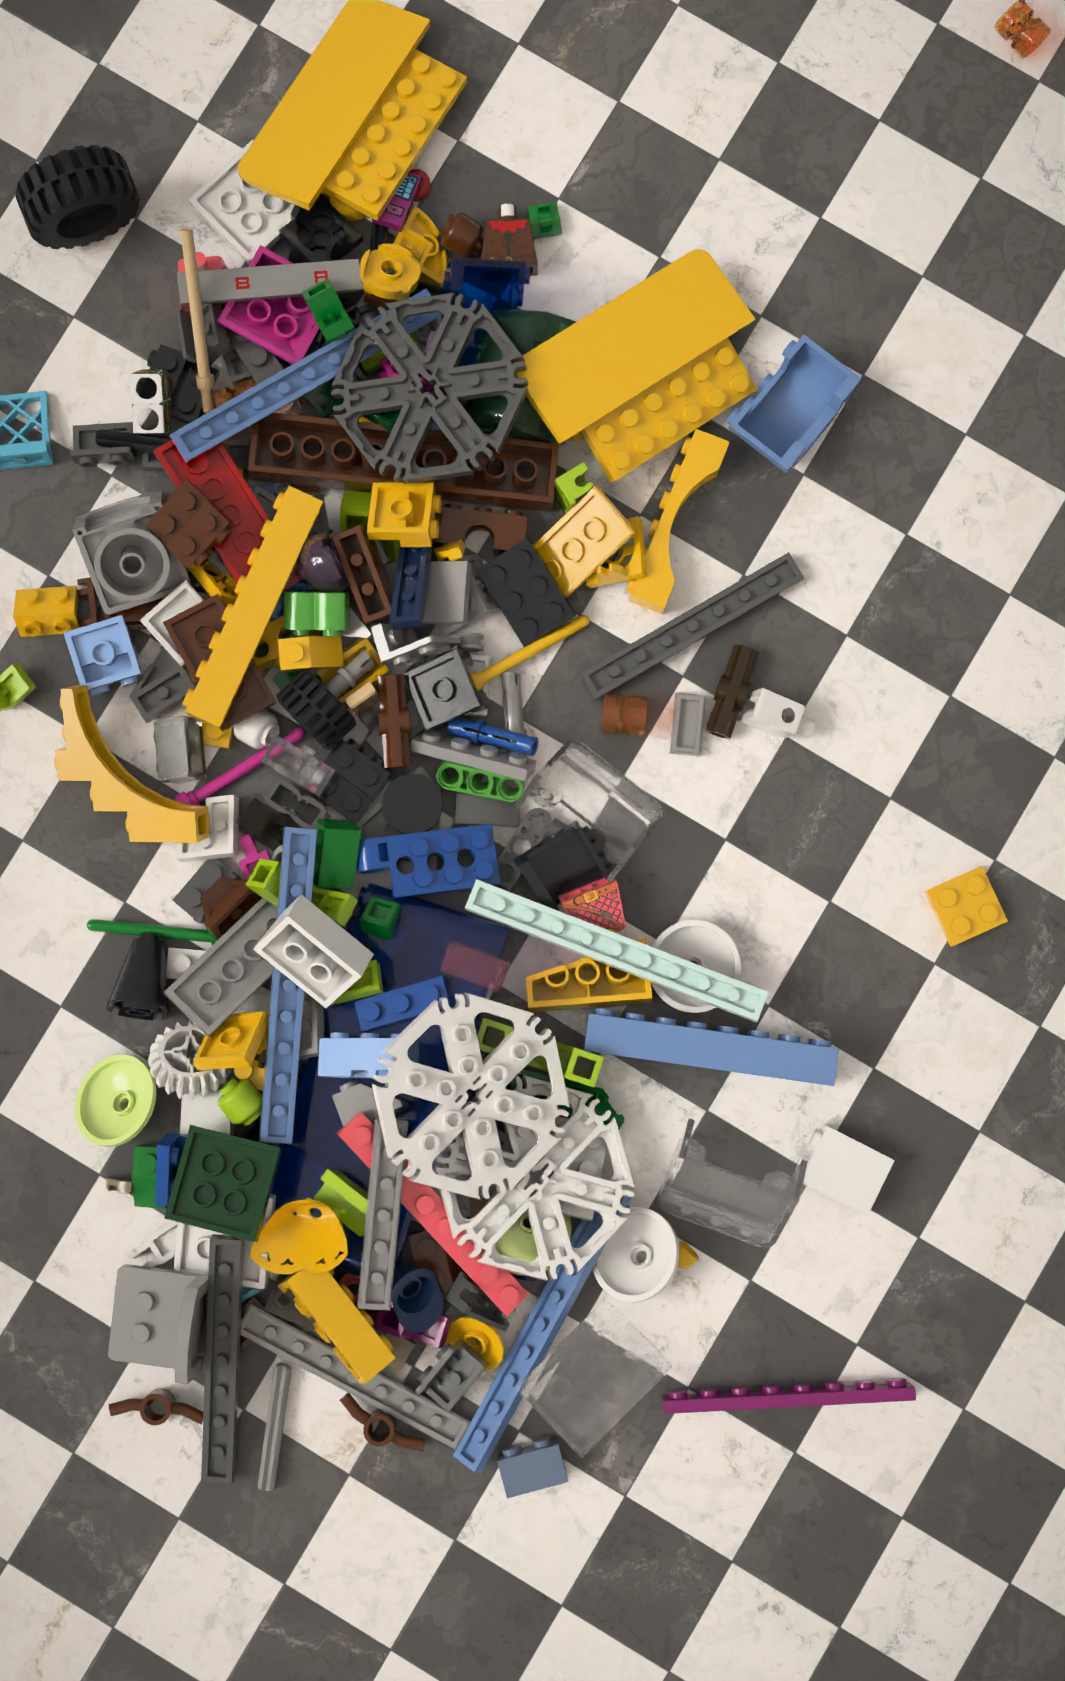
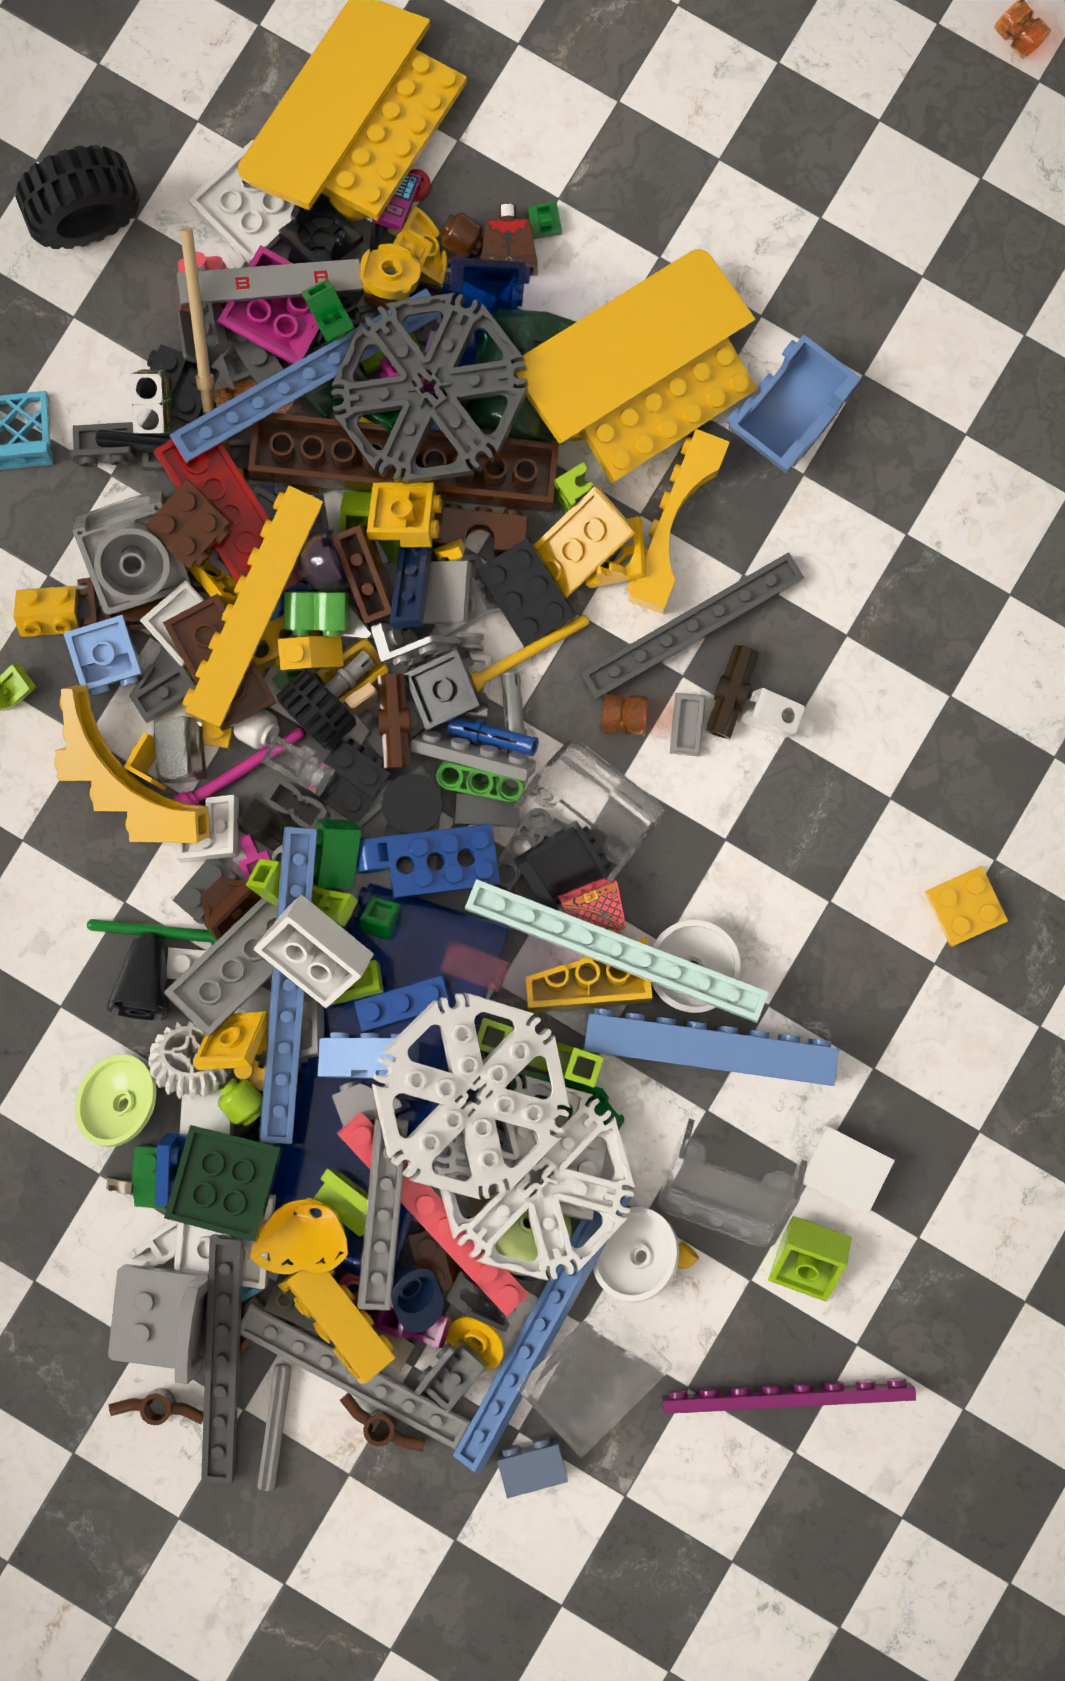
none -> yellow bracket [123,732,167,791]
none -> lime slope [768,1216,852,1302]

